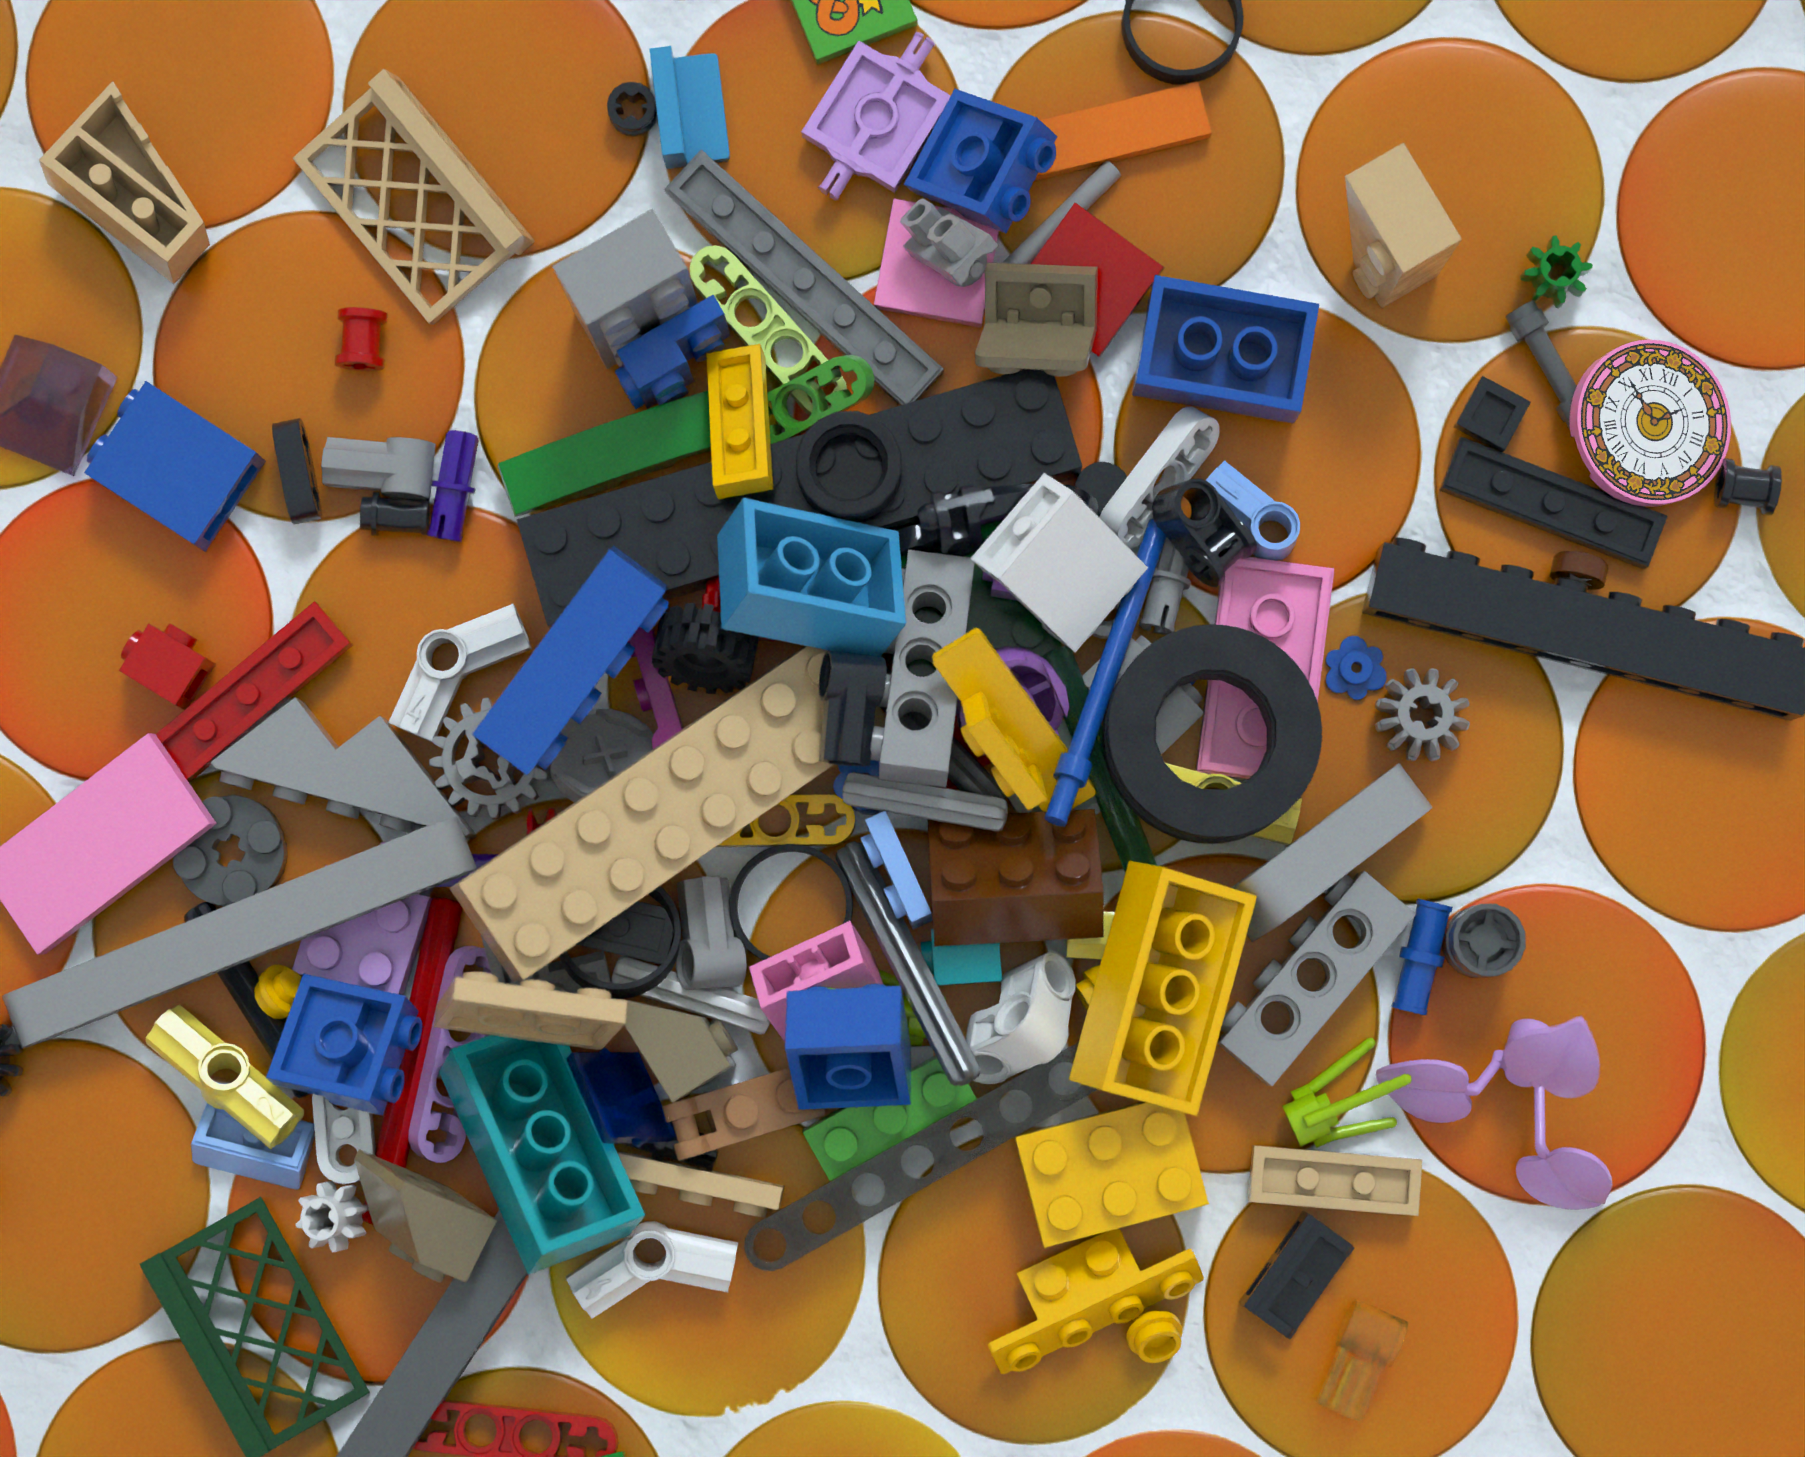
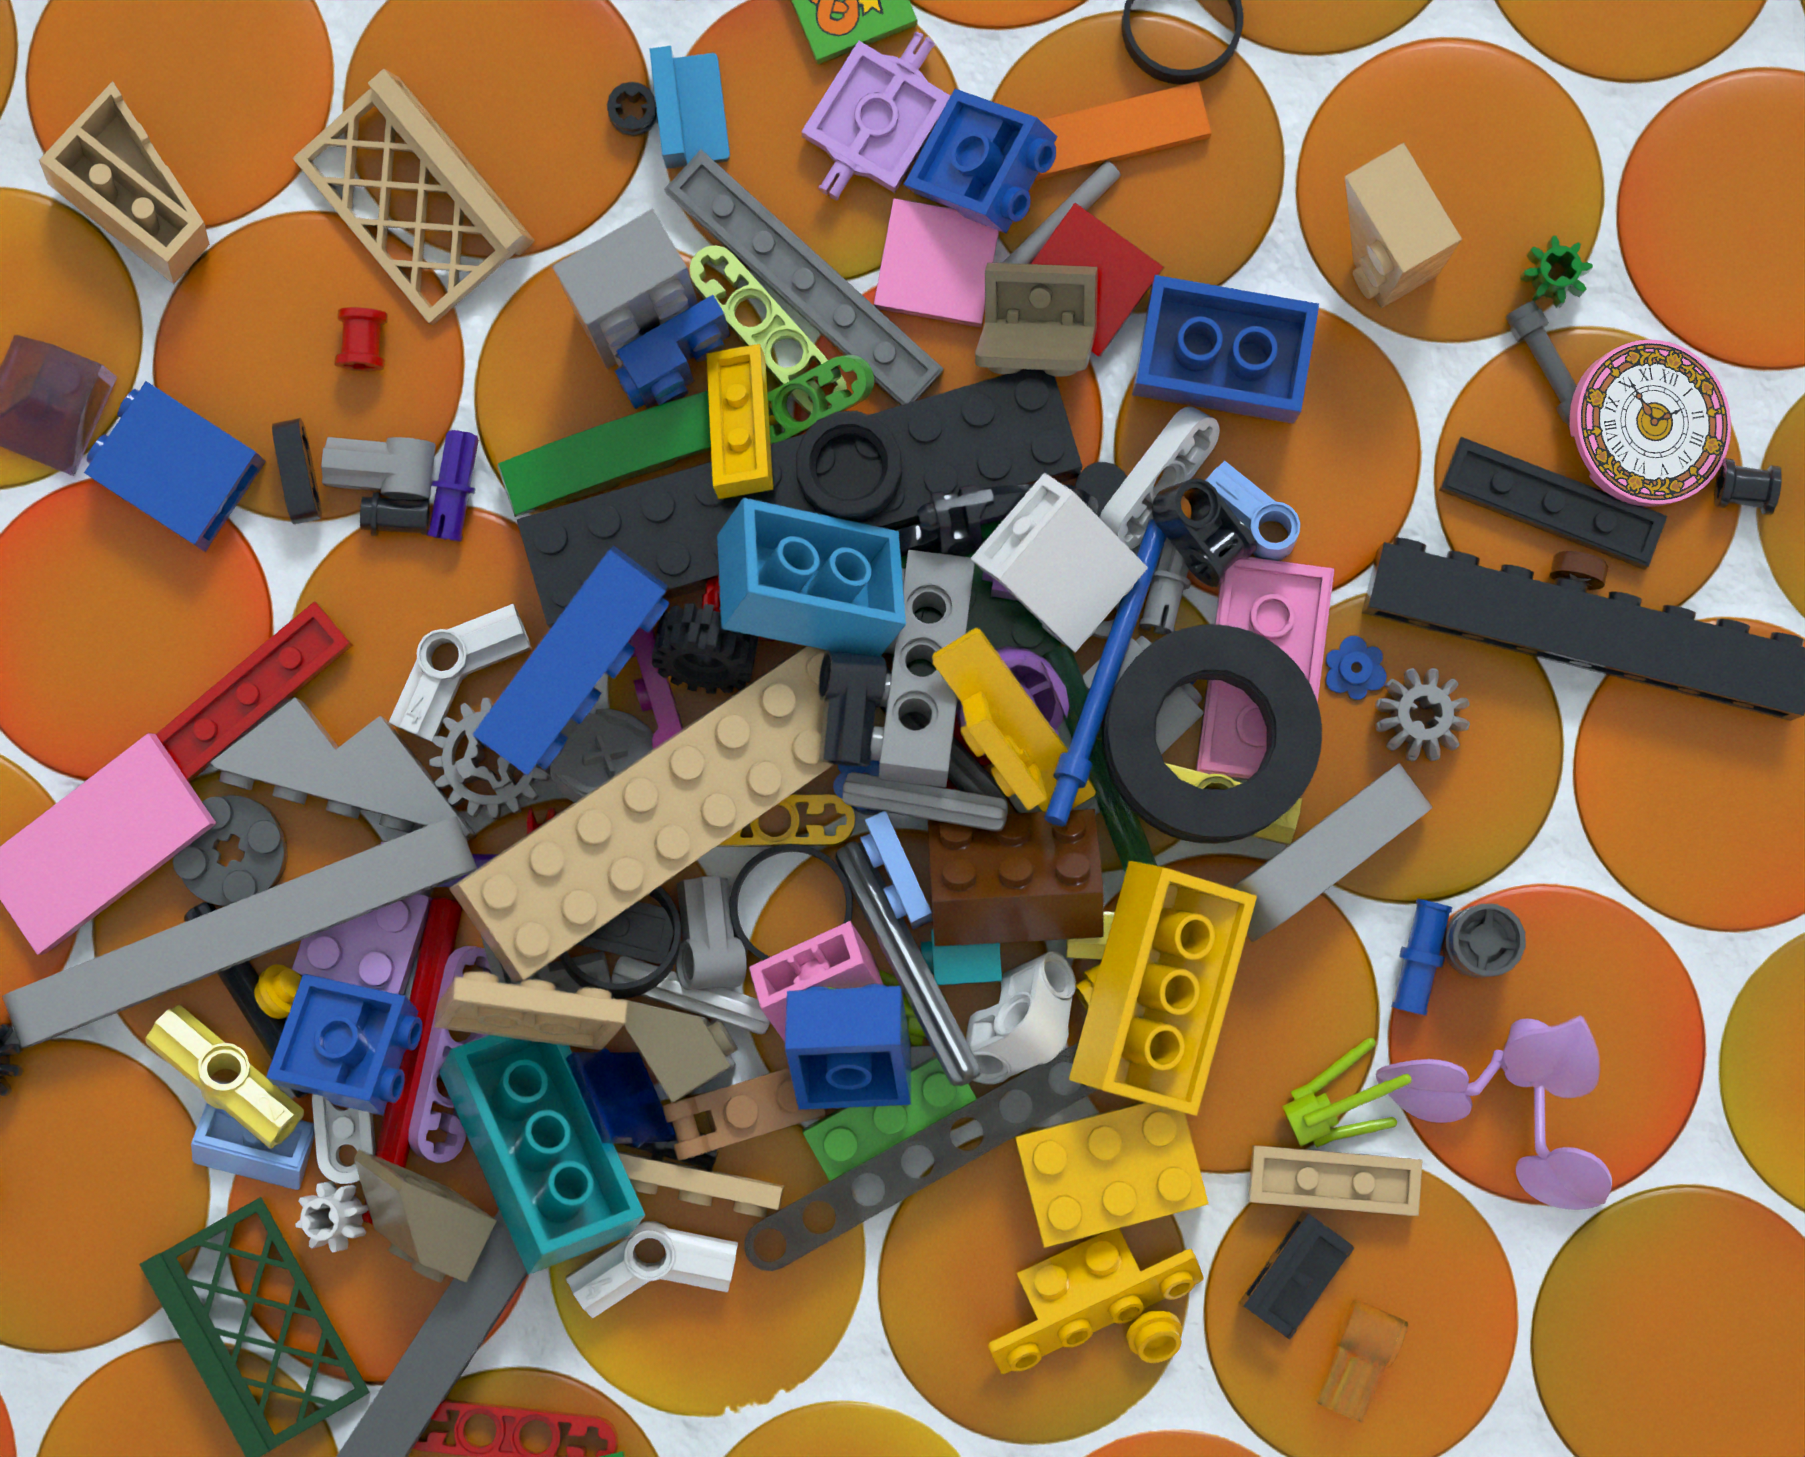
red brick [119,623,215,710] -> none
light grey hips [900,198,999,287] -> none
light grey brick [1217,871,1416,1086] -> none
black plate [1454,376,1531,452] -> none

